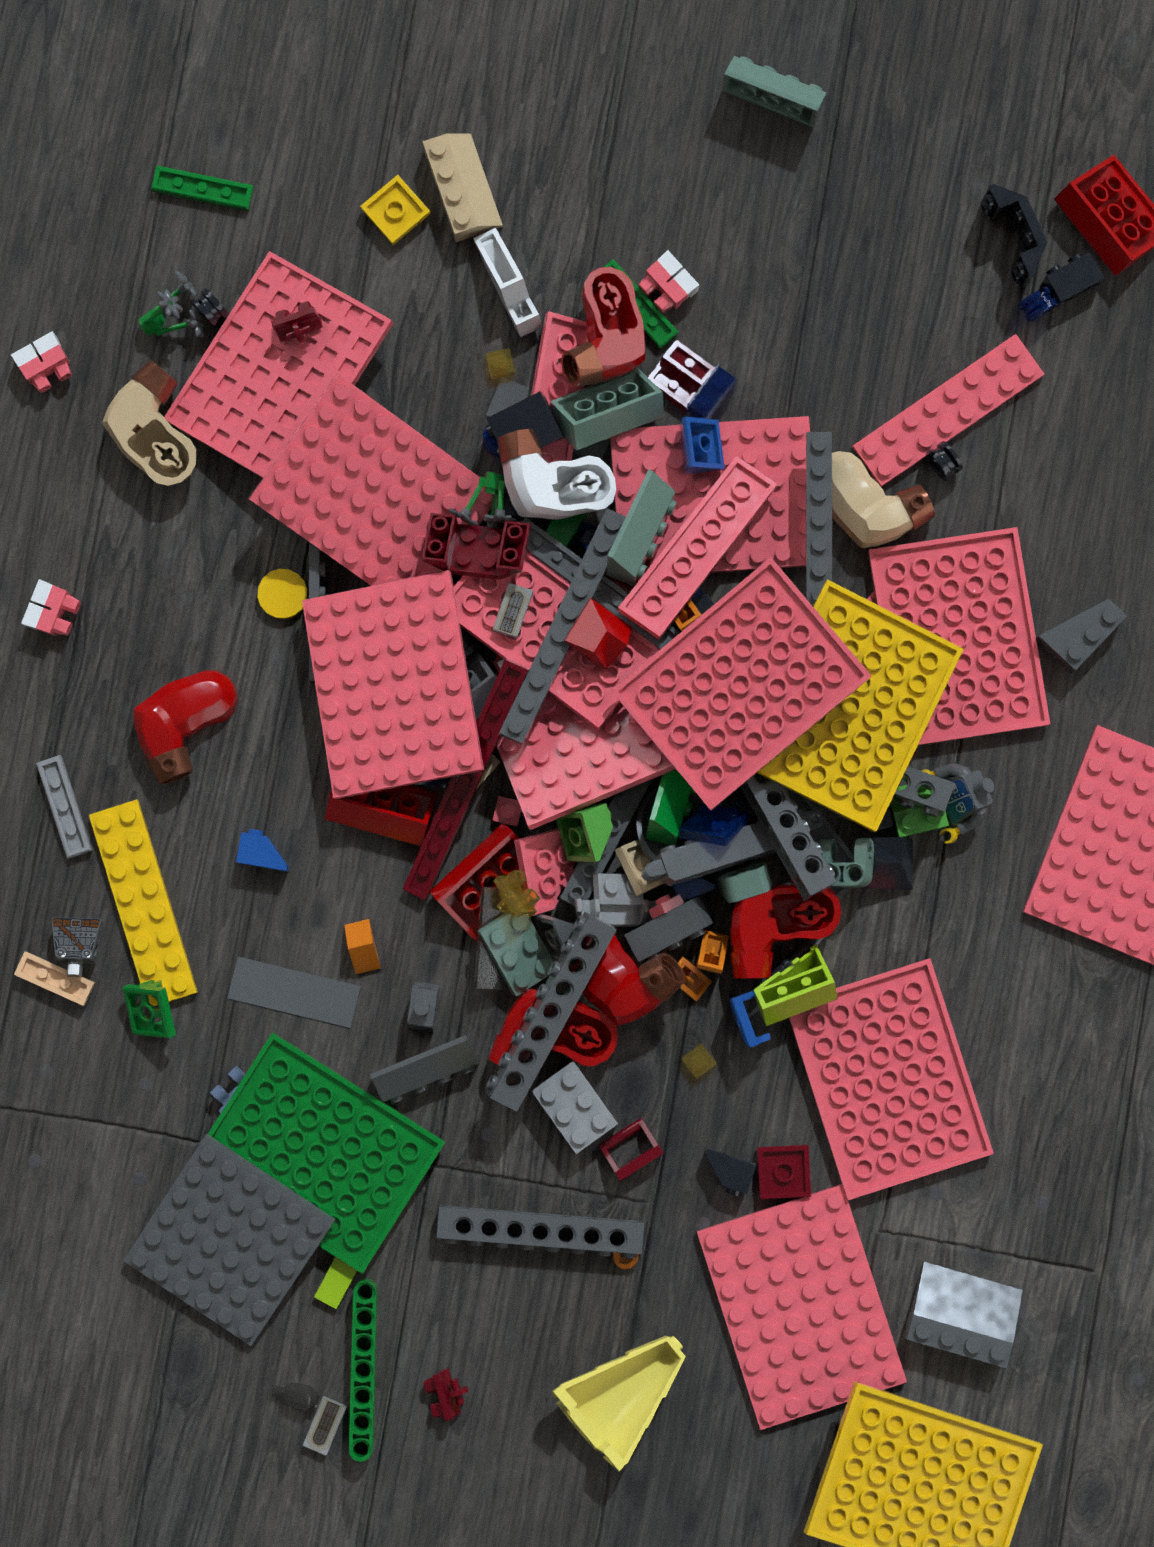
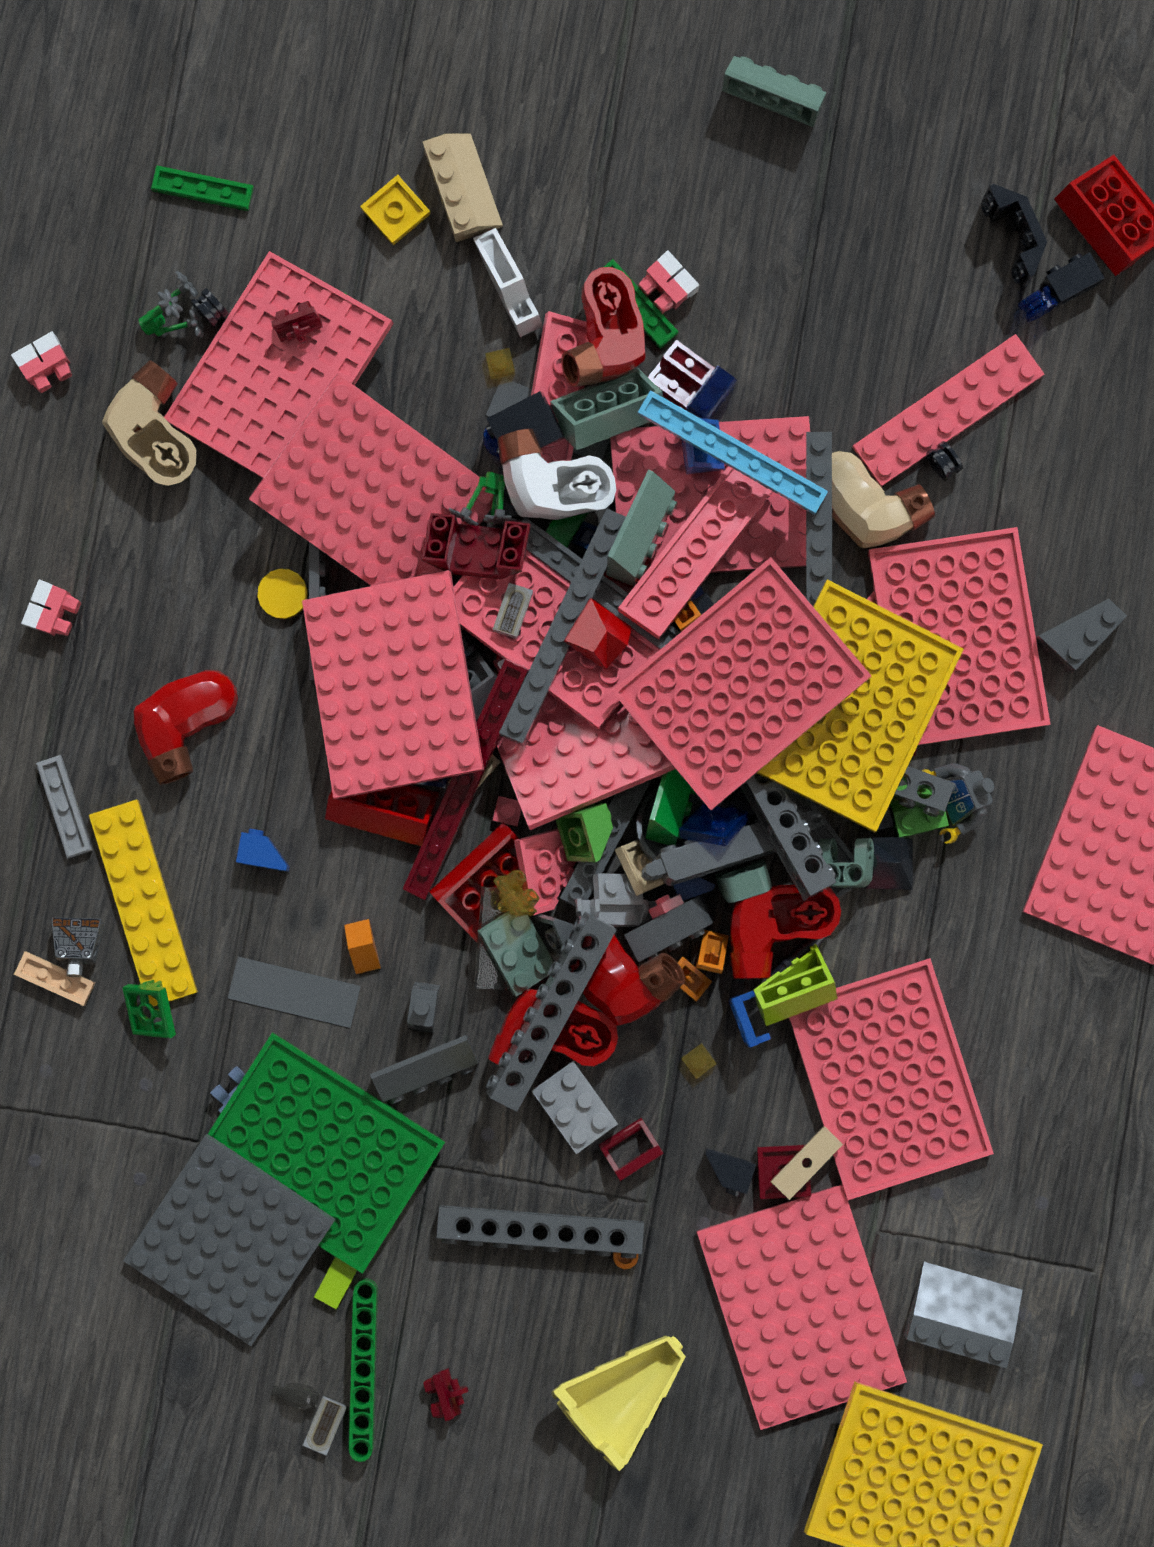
none -> medium azure plate [638,390,828,515]
none -> tan tile [771,1126,843,1200]

